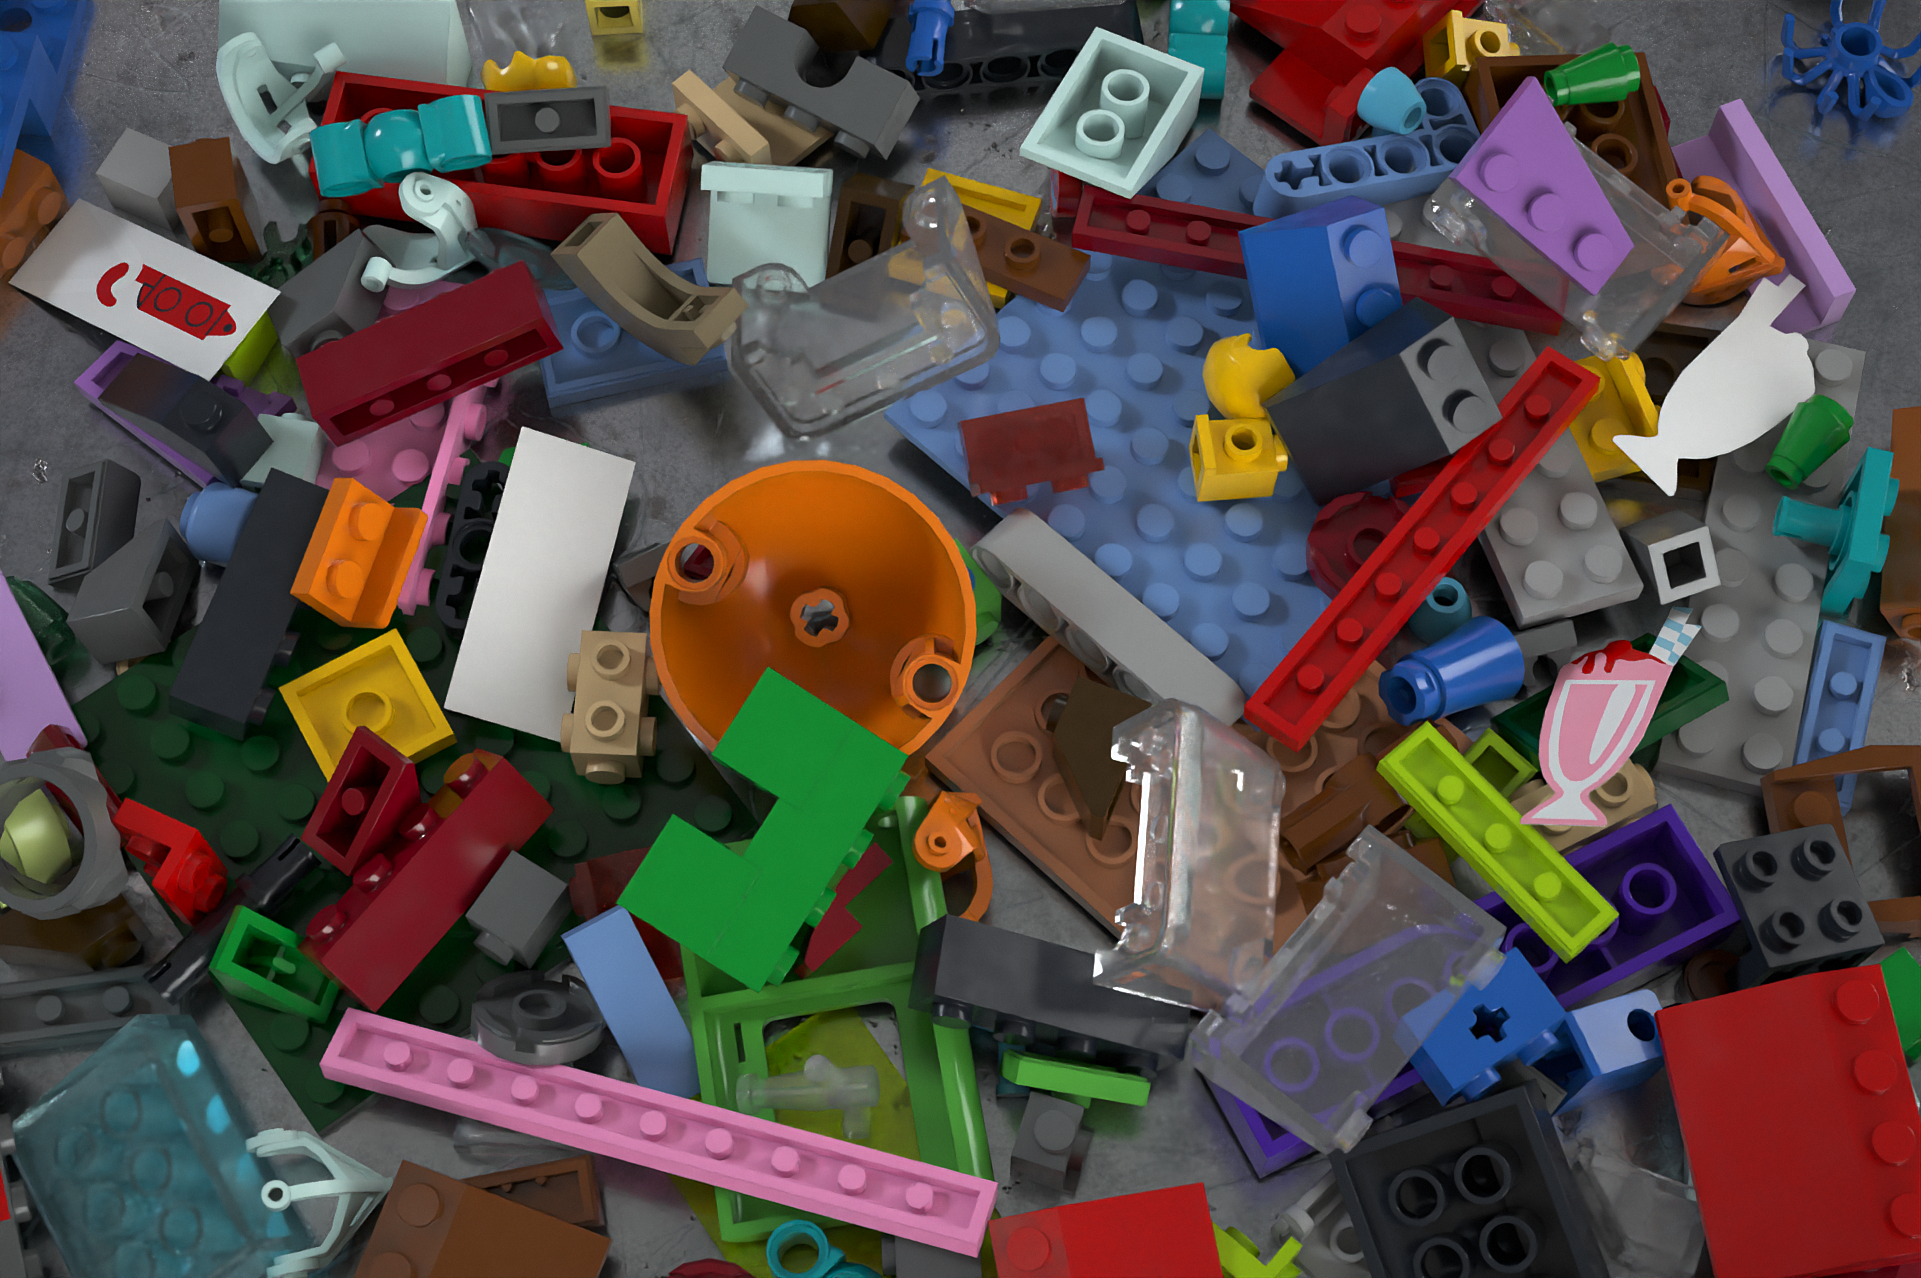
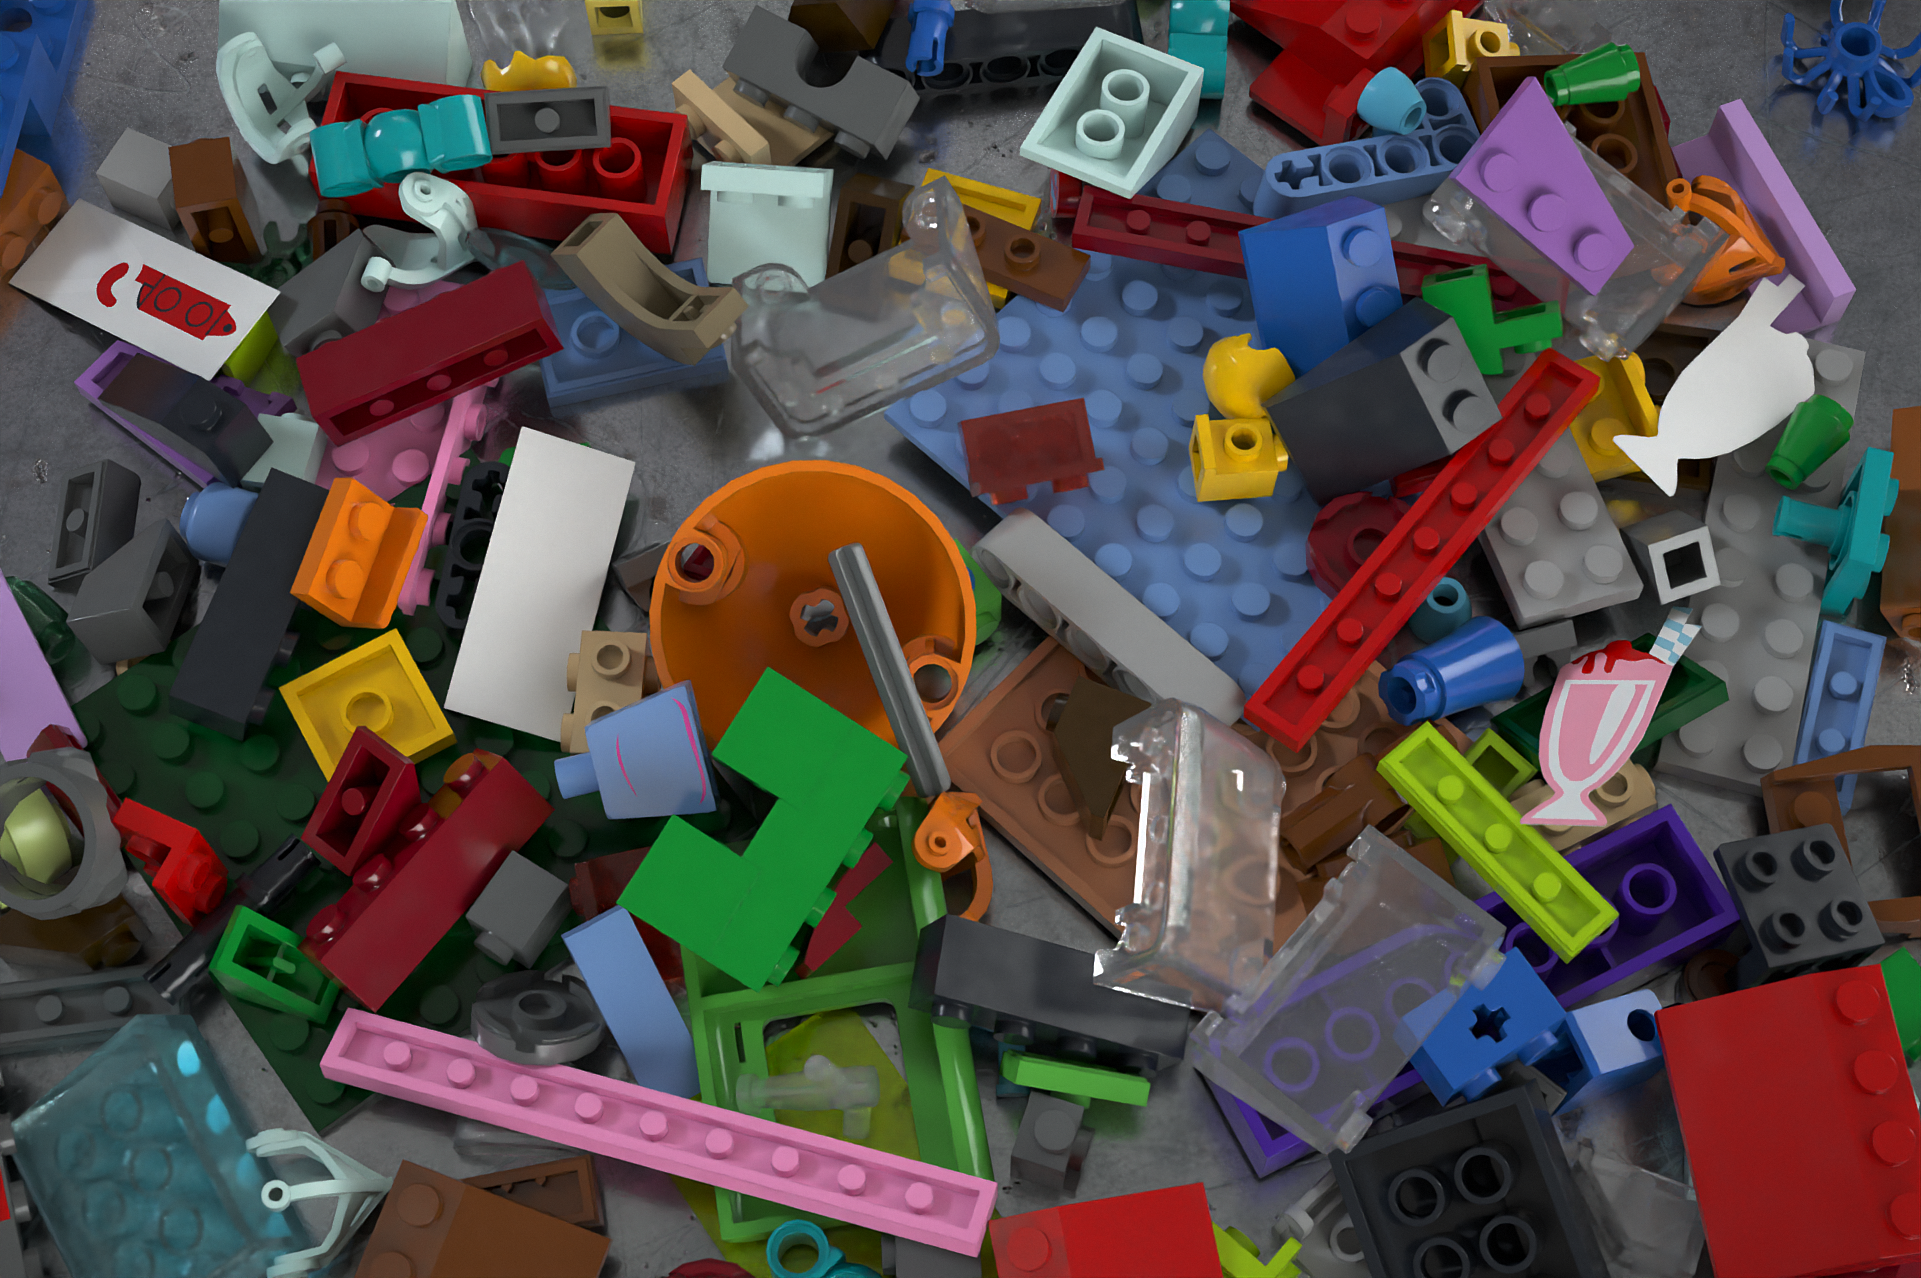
none -> medium blue torso [554,680,721,819]
none -> dark grey axle [828,543,951,798]
none -> green brick [1421,264,1563,374]

